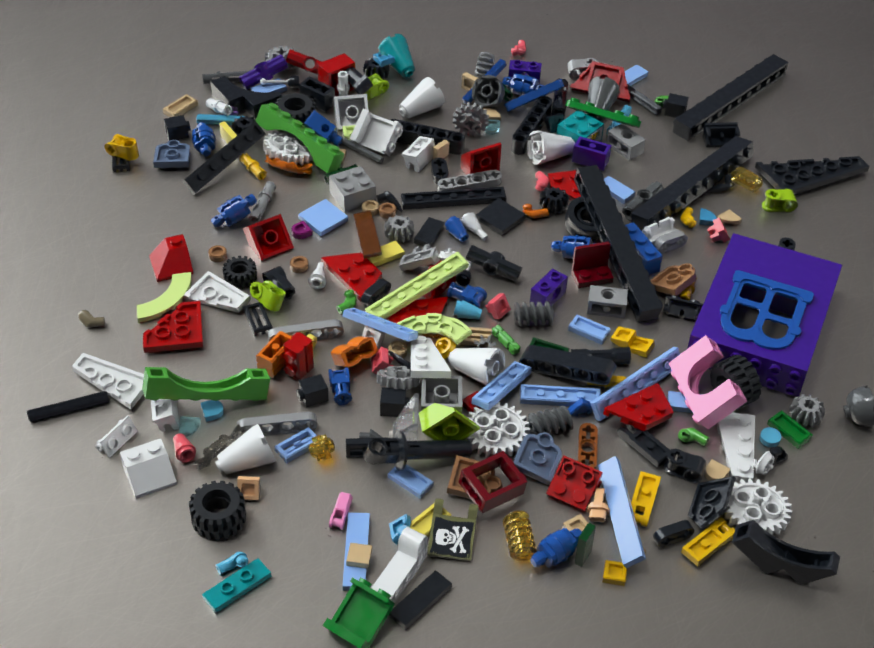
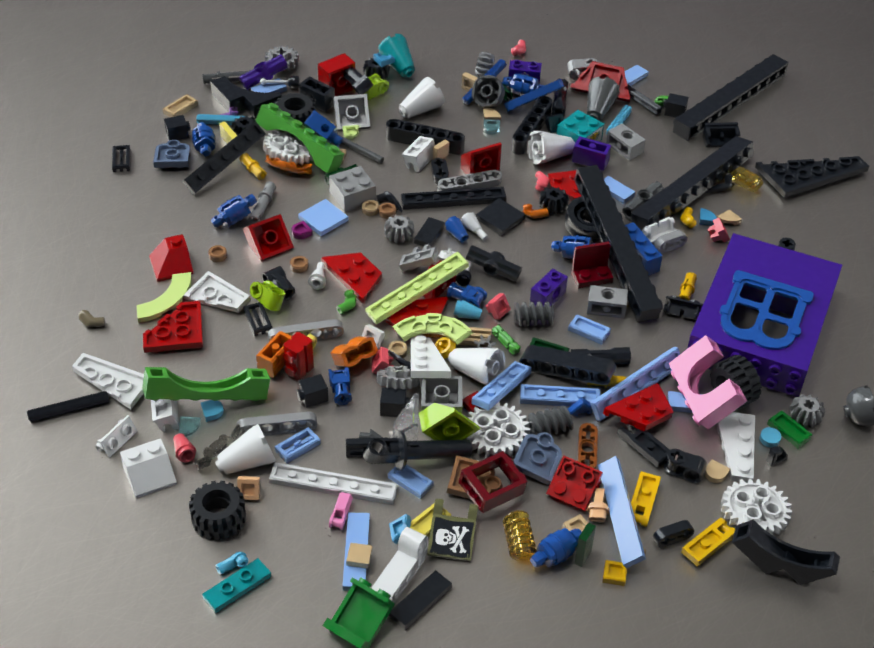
yellow piece [104,134,139,161] -> none
white pin [206,98,232,116] -> none
black tyre [223,256,257,289] -> none
red piece [286,49,322,75] -> none
clear yellow gear [309,434,335,461] -> none
white pin [337,71,350,96] -> none
light blue tile [342,308,419,341] -> none
white panel [350,109,403,157] -> none
reddish brown slope [353,210,382,259] -> none
black beam [361,278,391,307] -> none
light yellow tile [367,241,405,267] -> none
light grey gear [453,102,489,136] -> none
green piece [565,97,641,128] -> none
yellow slope [610,326,655,358] -> none
medium nougat plate [650,263,697,296] -> none
bright green arm [678,428,710,446] -> none
black tile [688,476,736,530] -> none
white hat [753,451,775,475] -> none
lime piece [761,189,798,212] -> none
none -> white tile [269,462,398,505]

